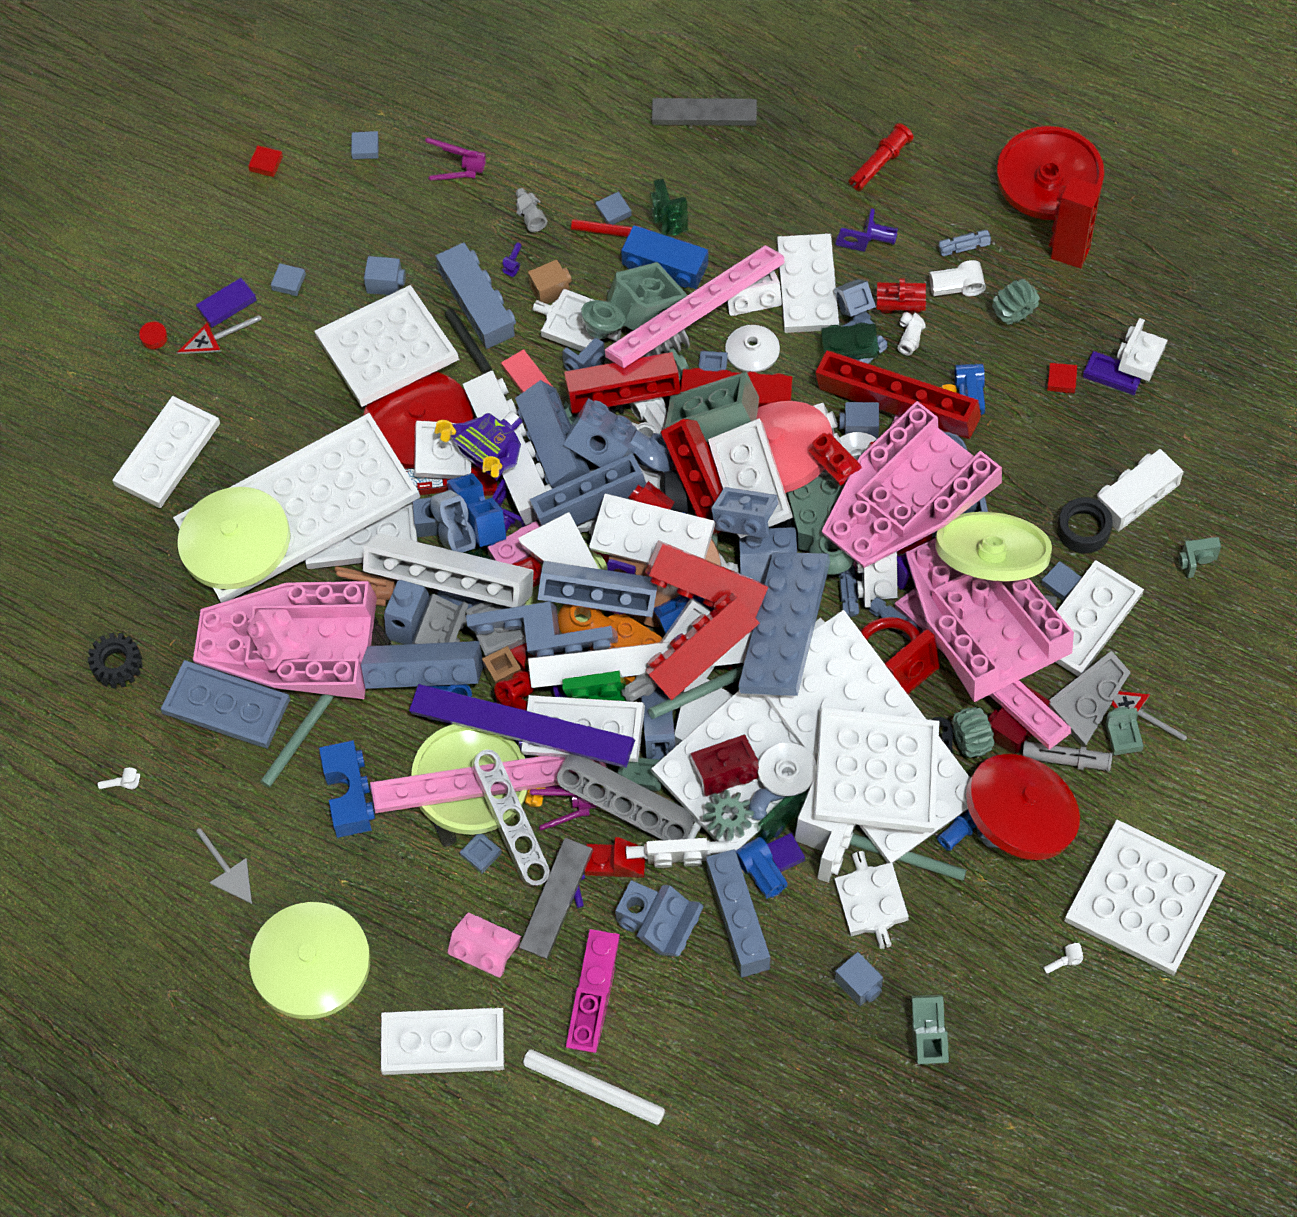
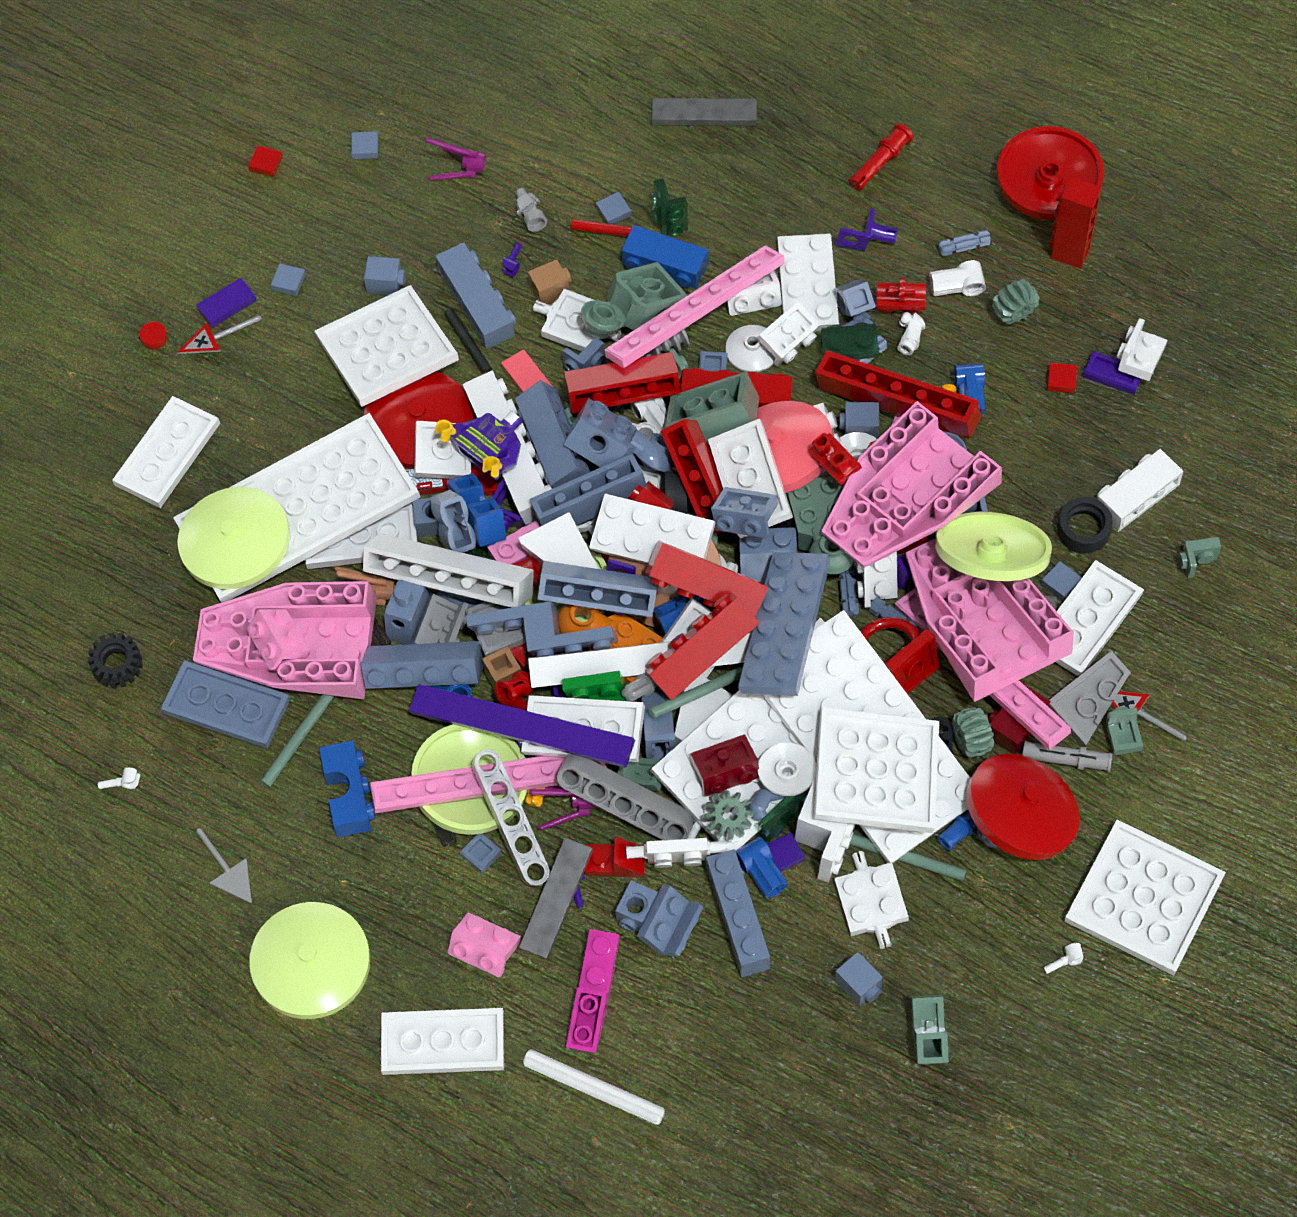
none -> white bracket [757,302,820,367]

